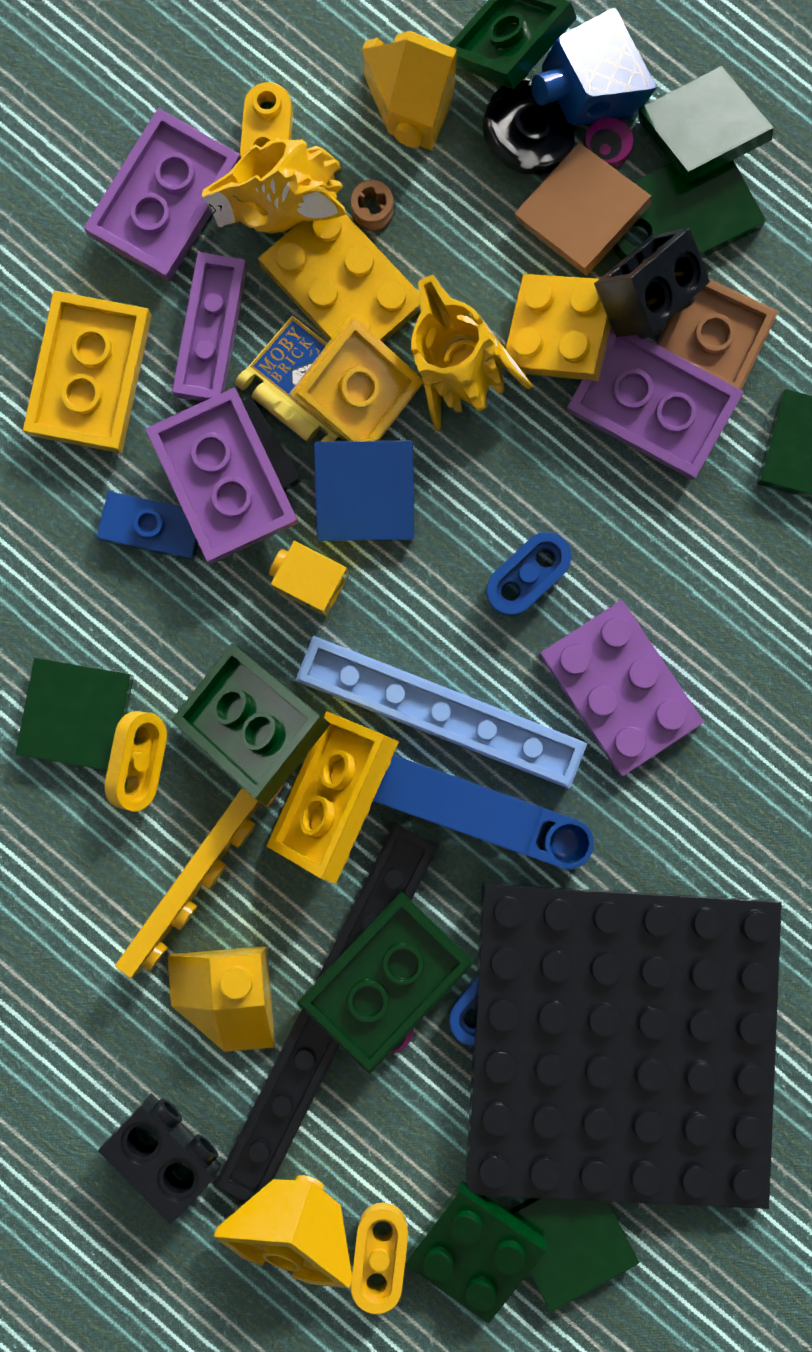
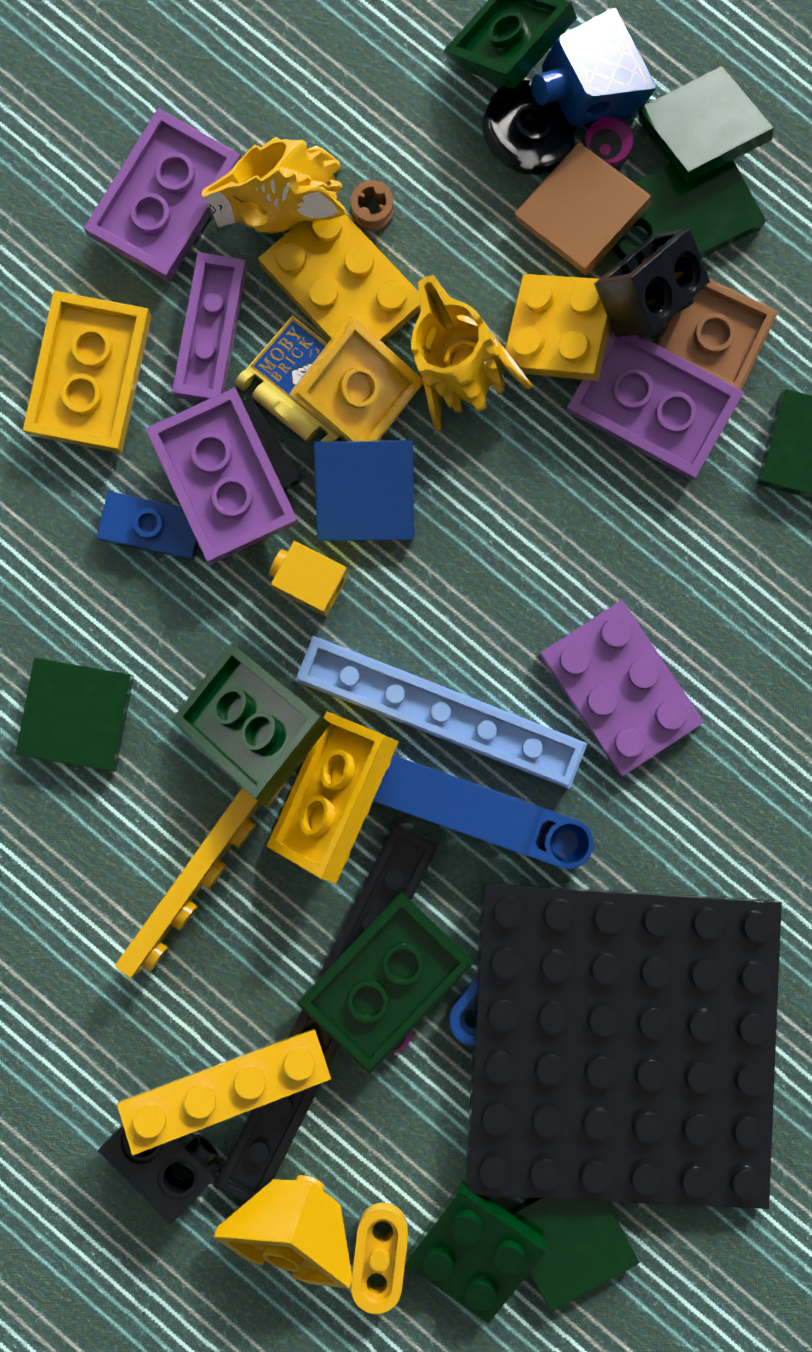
yellow plate [104,711,167,811] -> none
yellow slope [167,946,275,1052] -> none
yellow plate [240,82,293,158] -> none
yellow slope [362,31,457,151] -> none
blue plate [486,532,572,617] -> none
none -> yellow plate [117,1029,331,1156]

